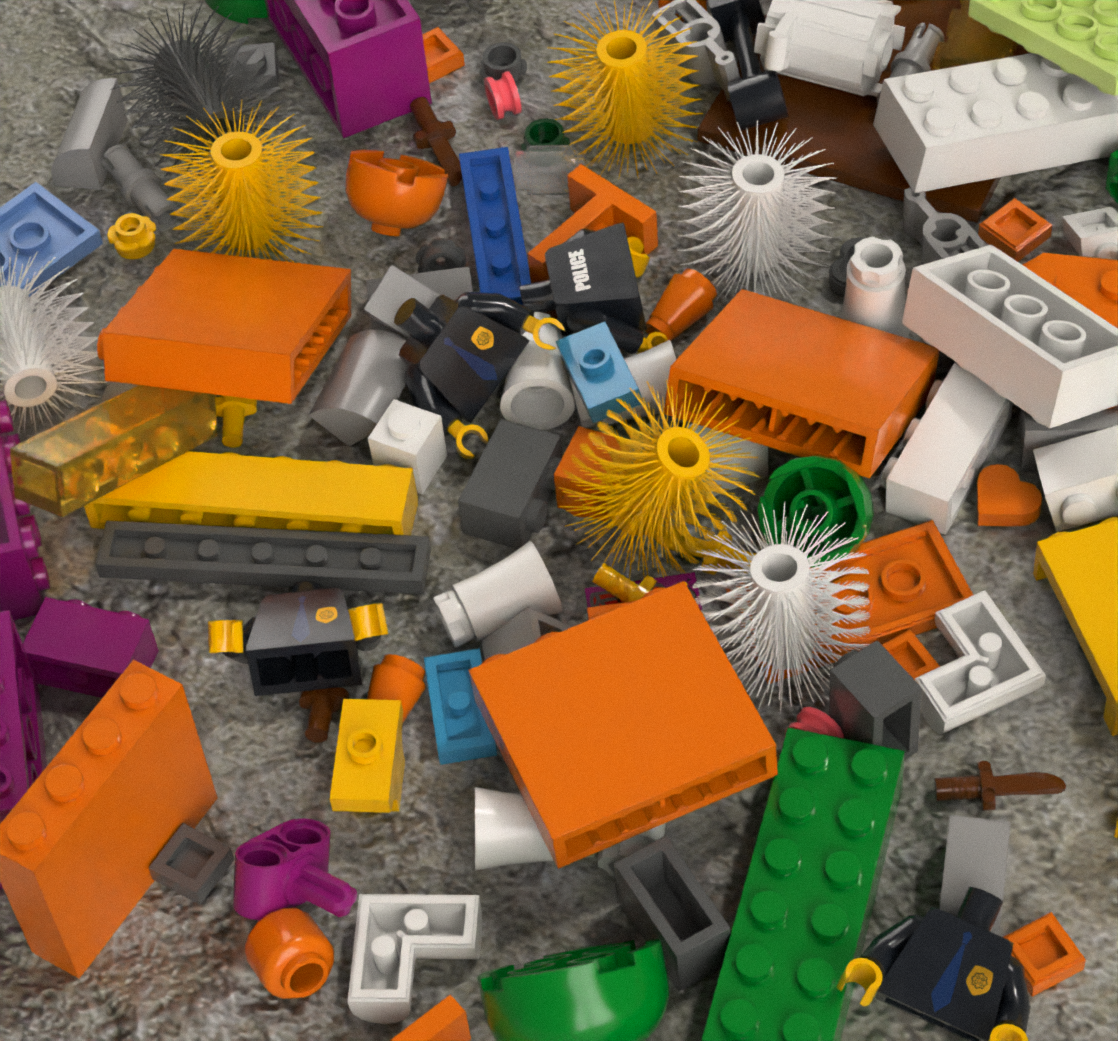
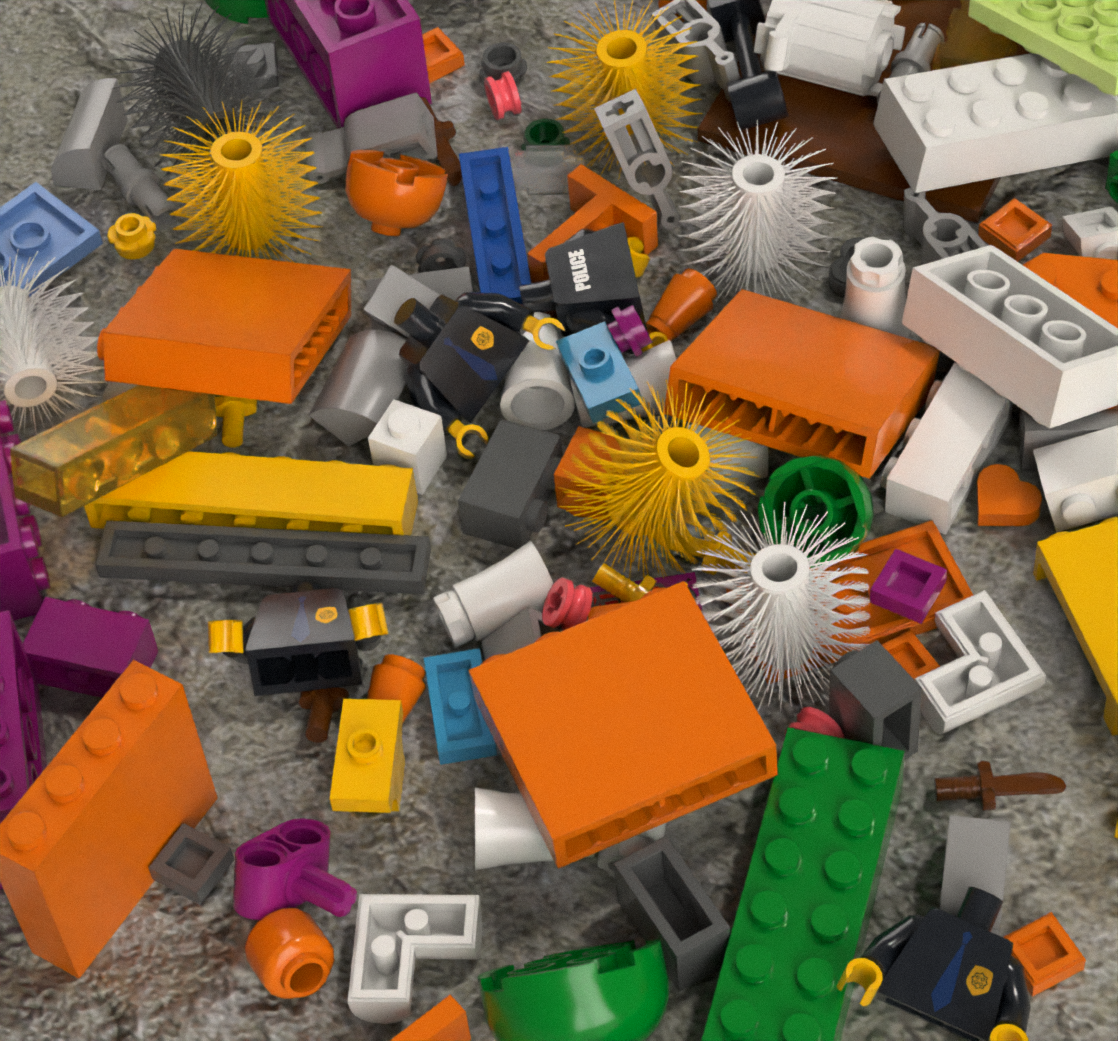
none -> light grey piece [305,92,437,184]
none -> coral bush [542,577,592,631]
none -> light grey piece [594,89,681,231]
none -> magenta plate [607,305,653,358]
none -> magenta plate [870,548,947,624]

